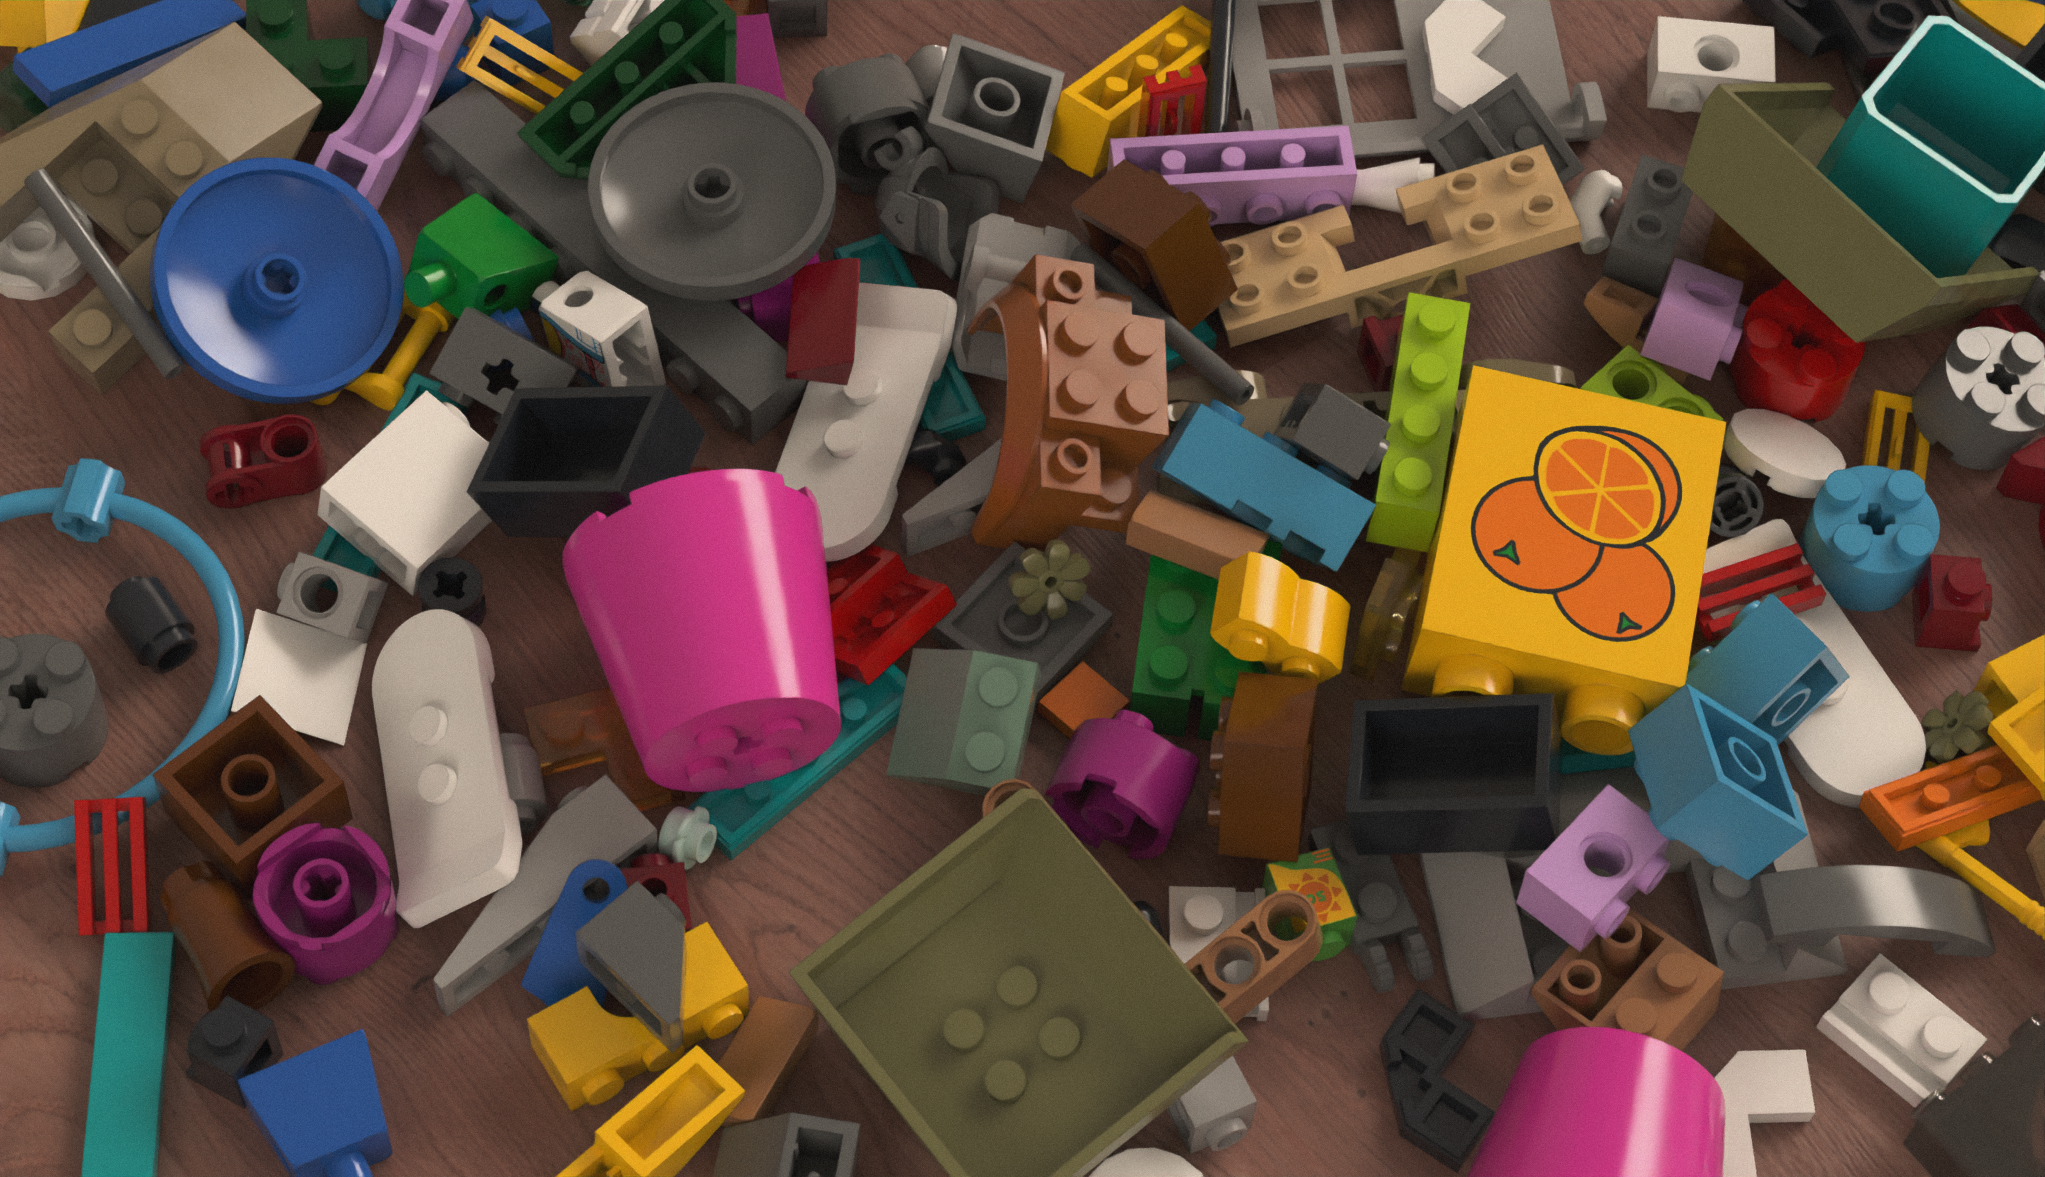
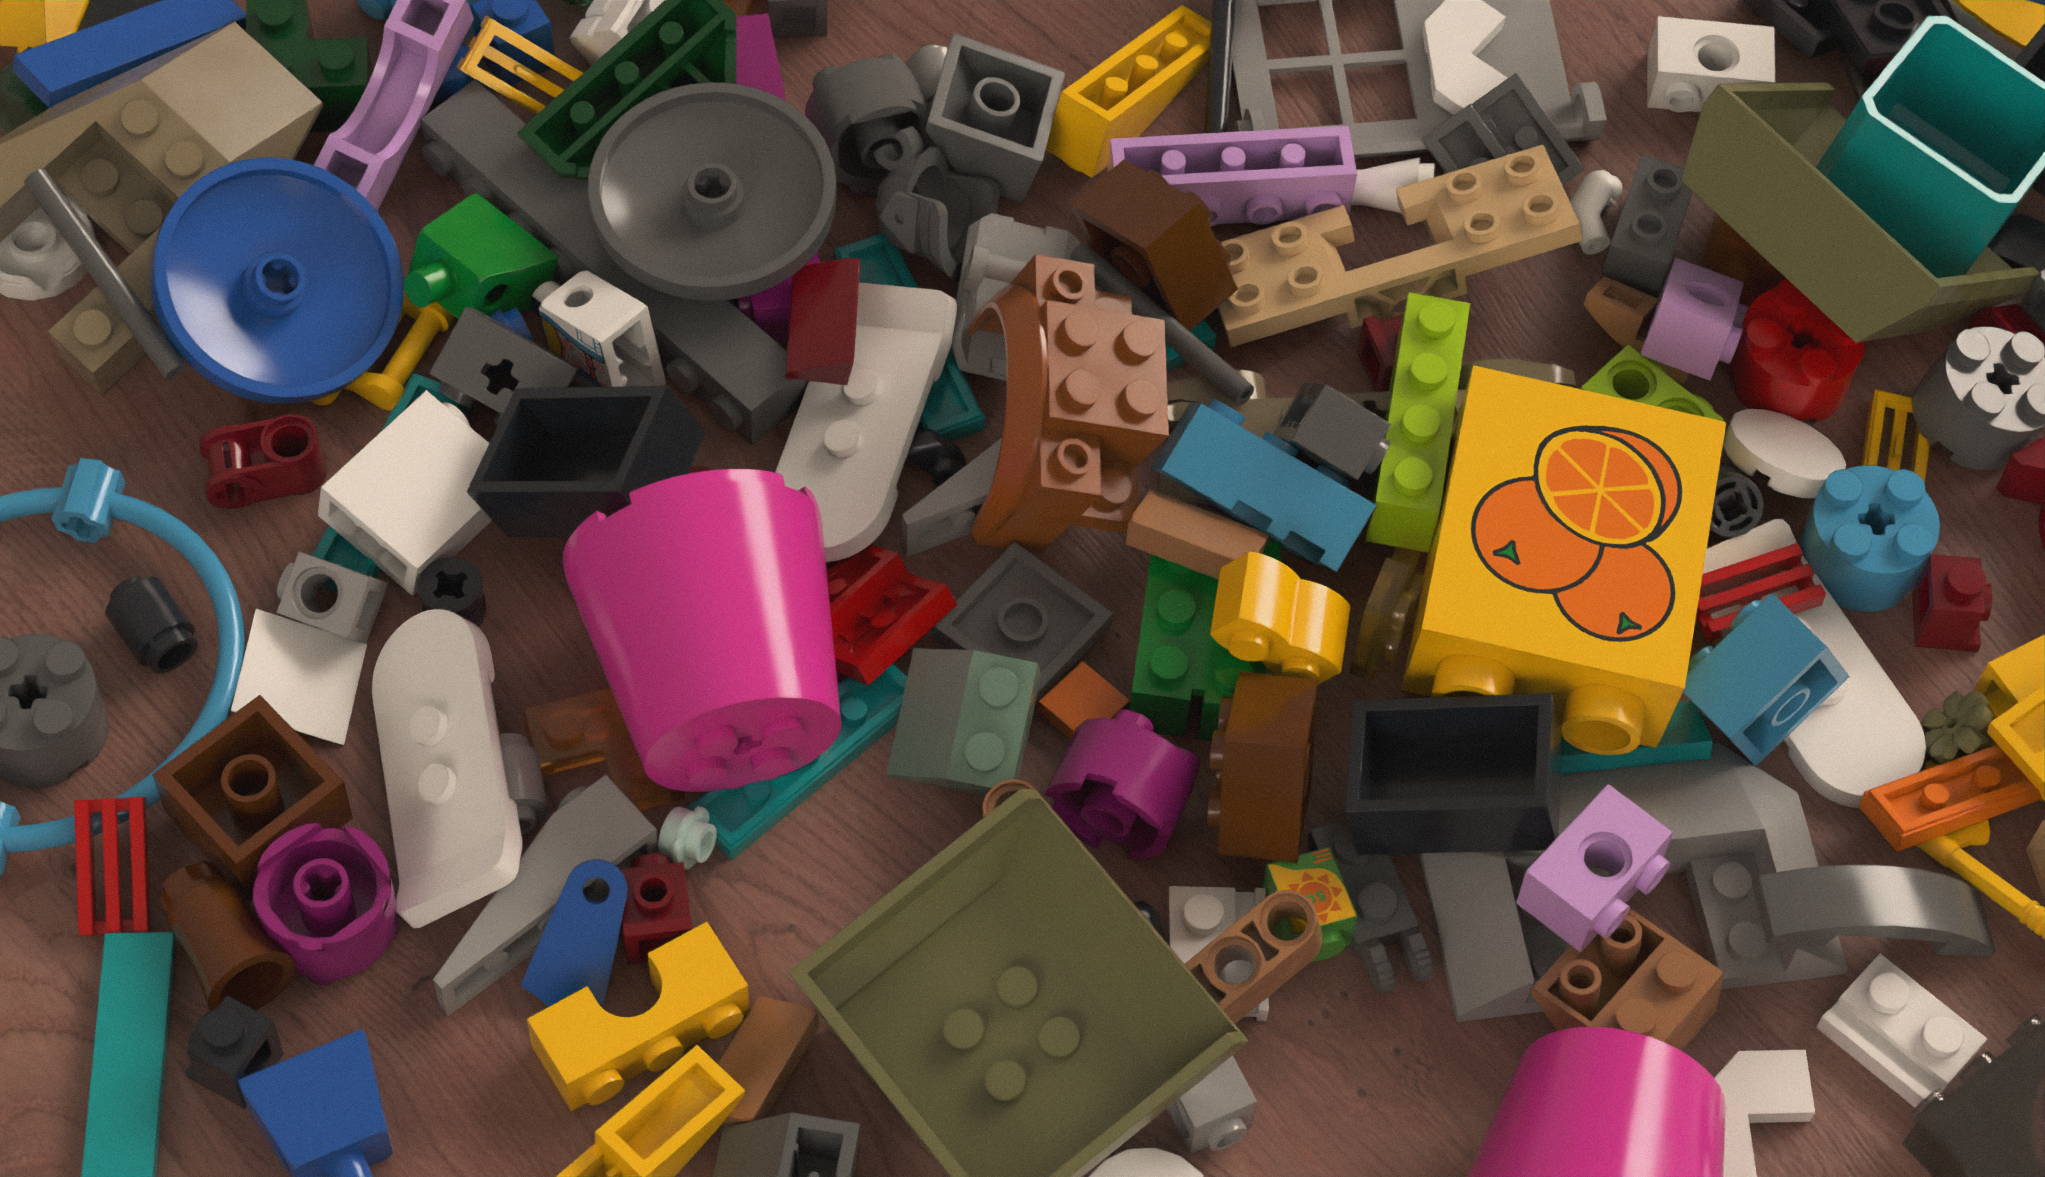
dark grey slope [575,881,687,1053] -> none
olive plant [1009,540,1090,620] -> none
red tile [1137,65,1207,137] -> none
black tile [1379,988,1496,1174] -> none
dark azure brick [1628,684,1808,881] -> none

